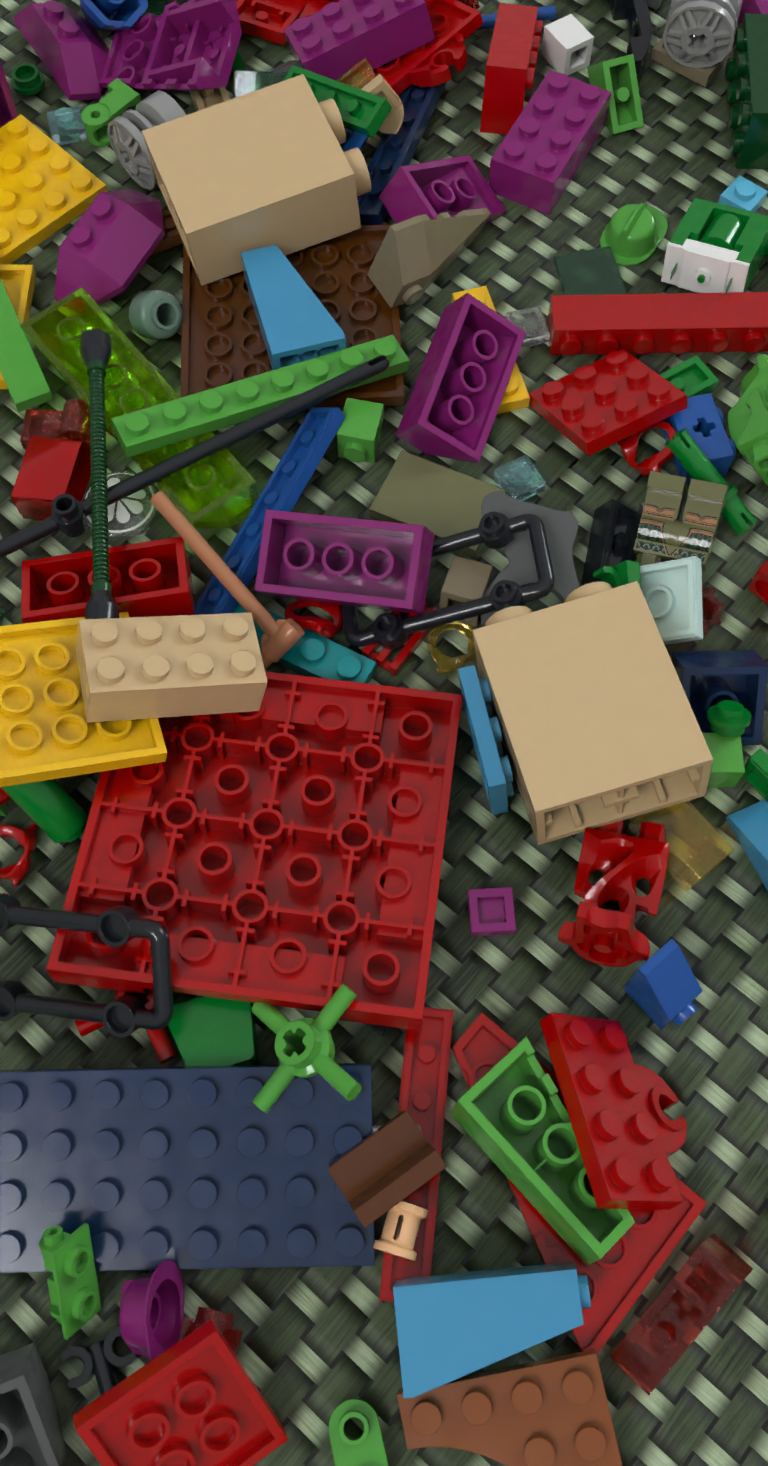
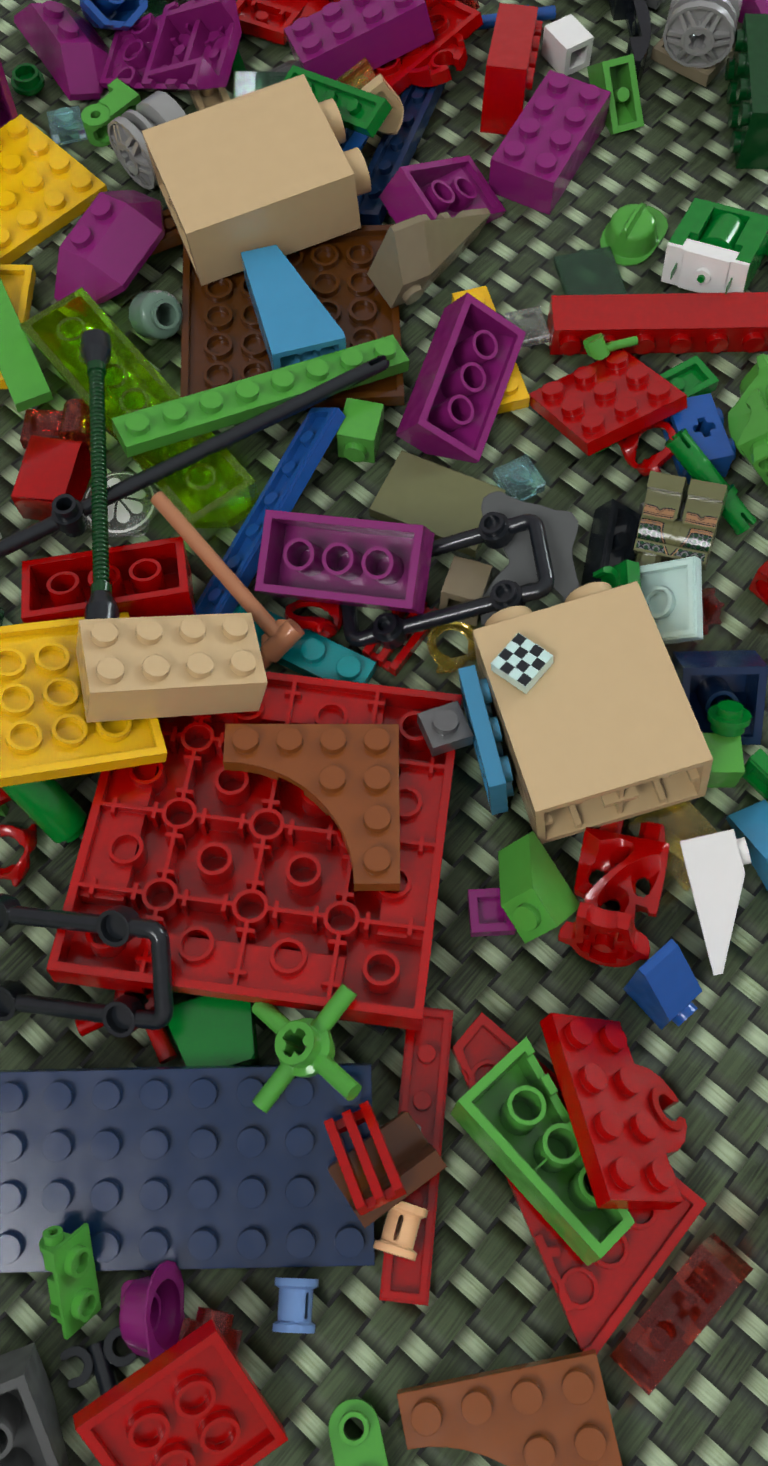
dark azure slope [393,1262,591,1398] -> none
medium azure plate [718,175,768,213] -> none
none -> dark orange plate [223,724,400,891]
none -> medium blue bush [272,1277,319,1334]
none -> red tile [324,1100,407,1216]
none -> flat silver plate [417,701,474,757]
none -> light aqua tile [491,633,554,694]
none -> bright green slope [498,831,580,944]
none -> bright green hand [583,333,638,360]
none -> white slope [680,829,751,975]

